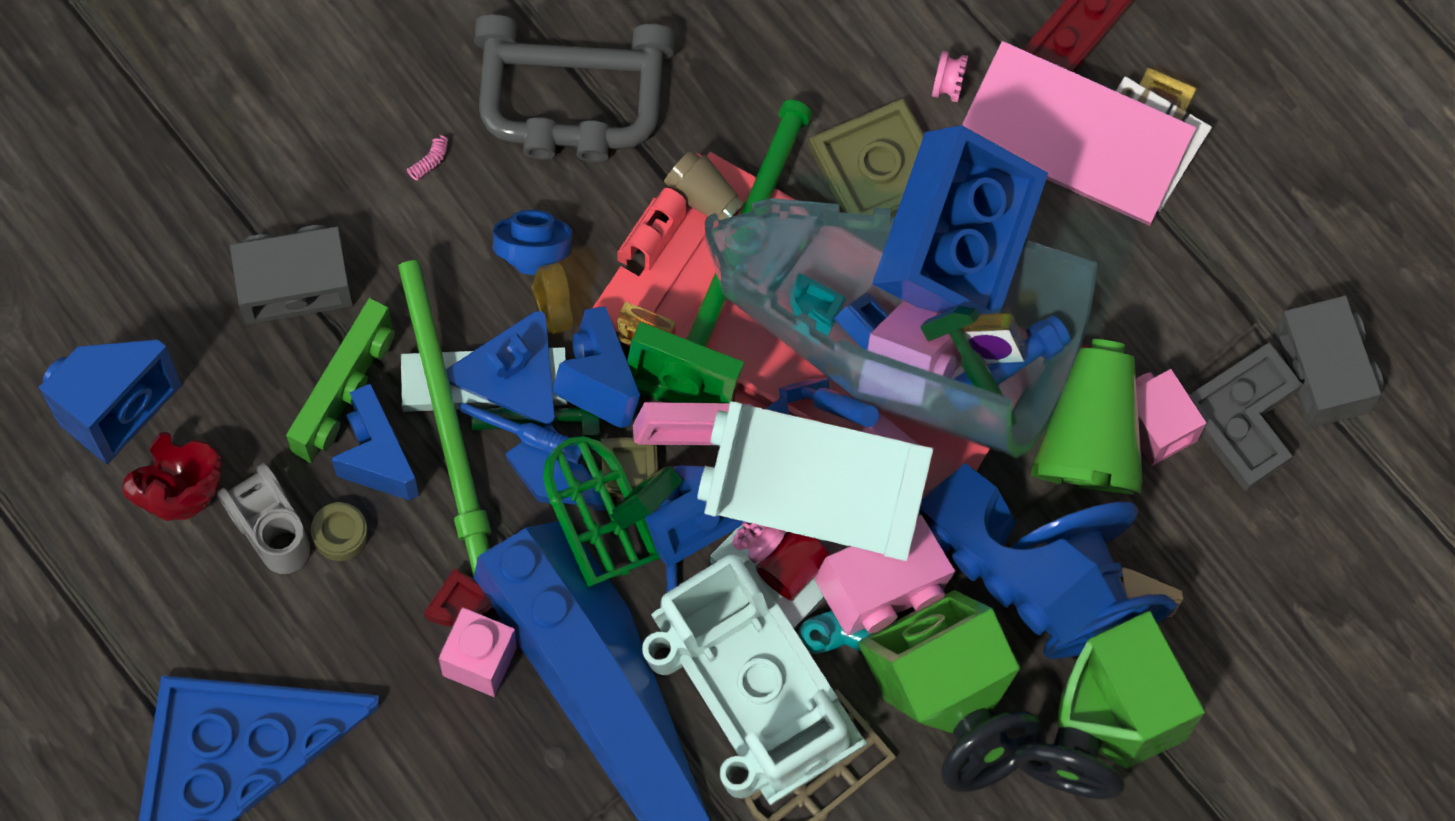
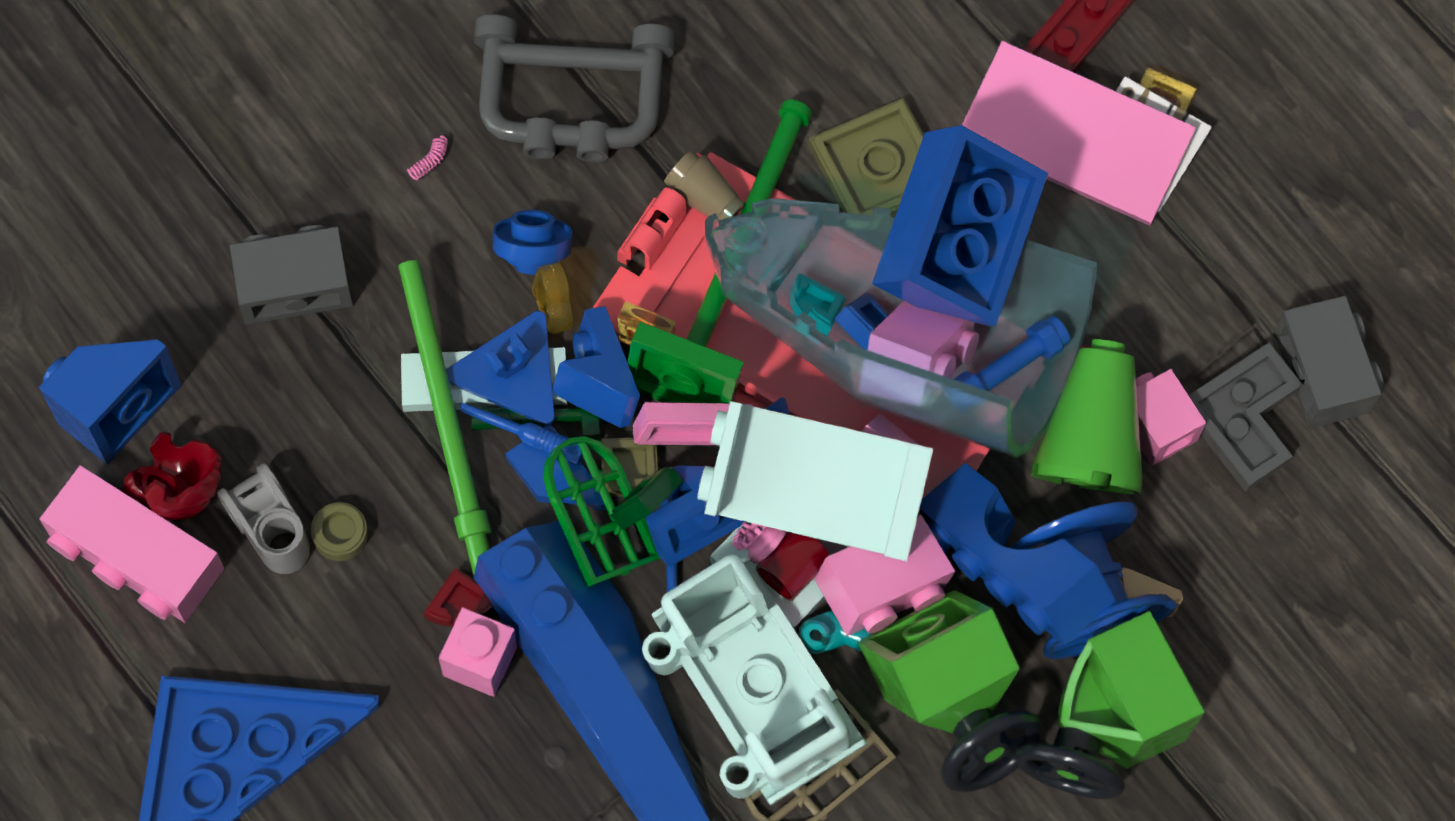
bright green plate [286,298,395,463] -> none
blue slope [332,384,419,500] -> none
blue piece [779,378,879,427] -> none
dark green piece [920,306,1018,432] -> none
bright pink bush [932,50,968,102] -> none
tile [962,313,1027,363] -> none
none -> bright pink brick [40,465,224,623]

